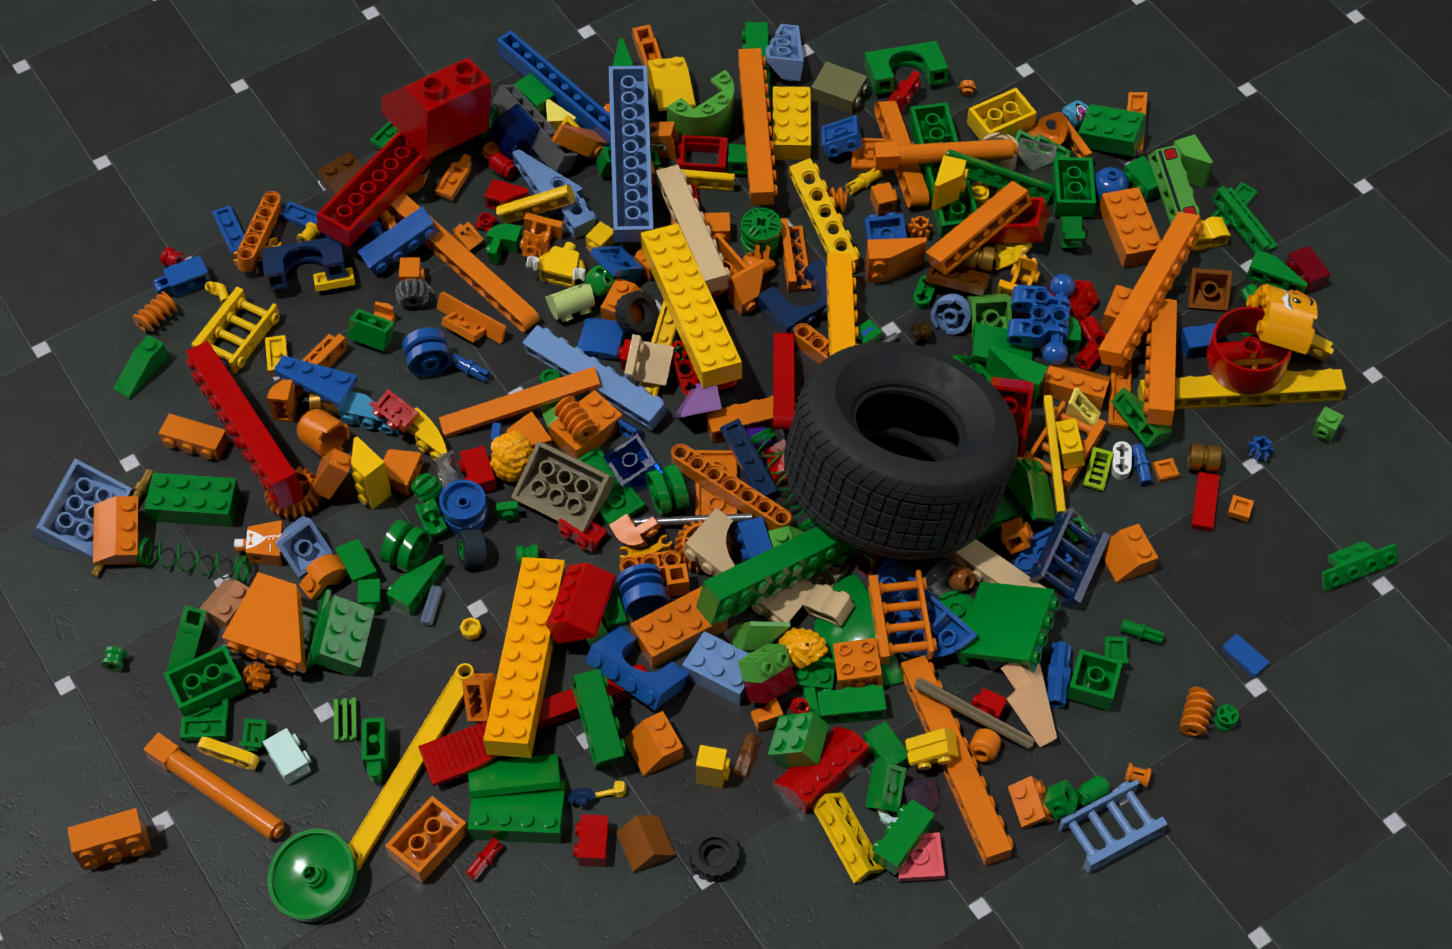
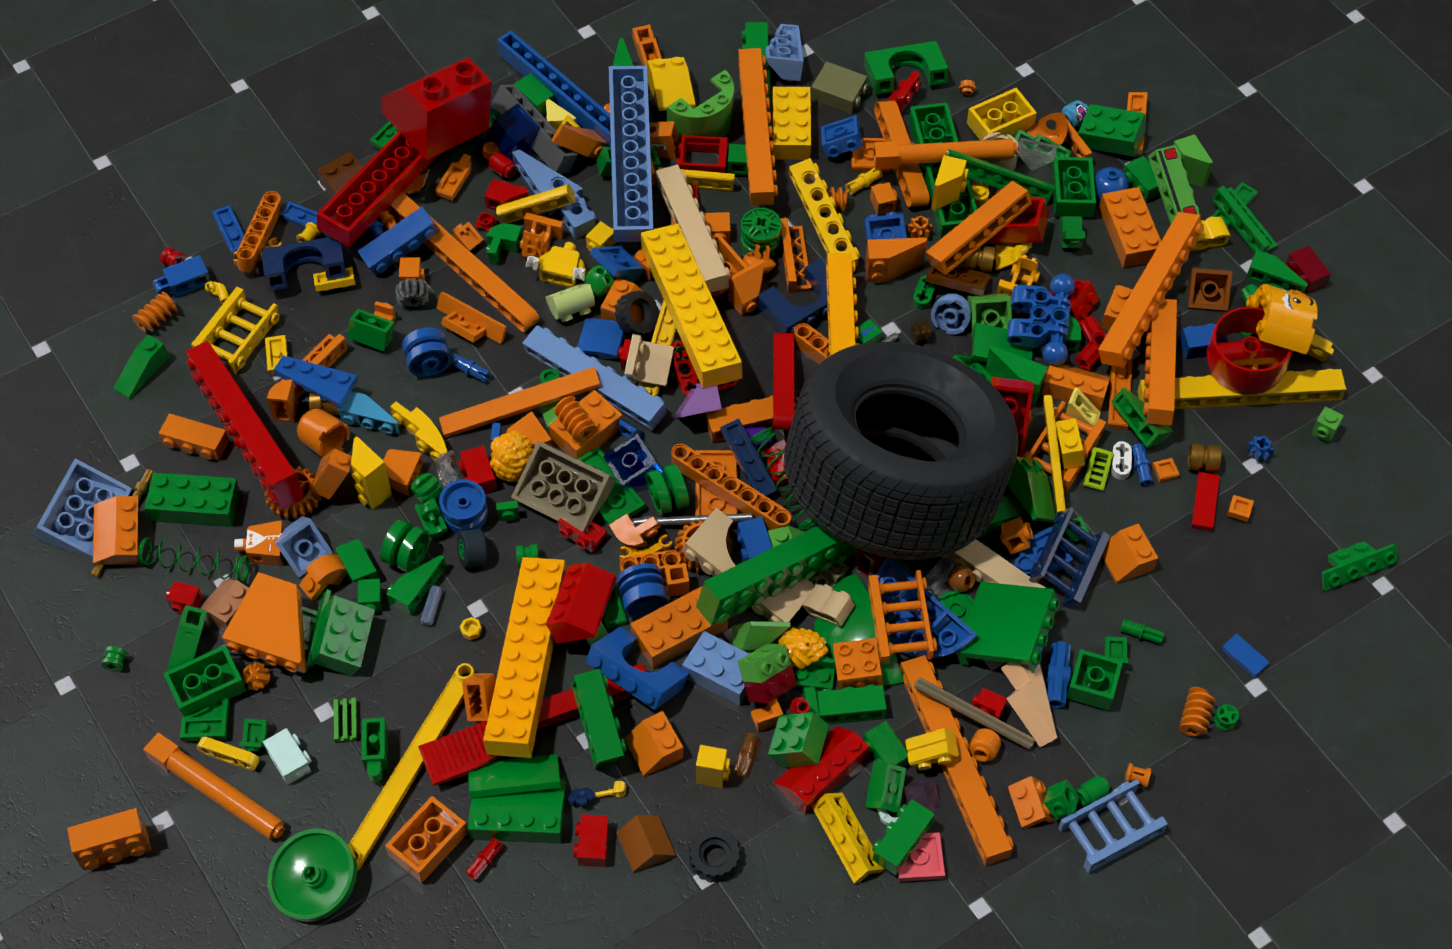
red bracket [369,389,420,433] -> none
none -> red brick [166,581,203,614]

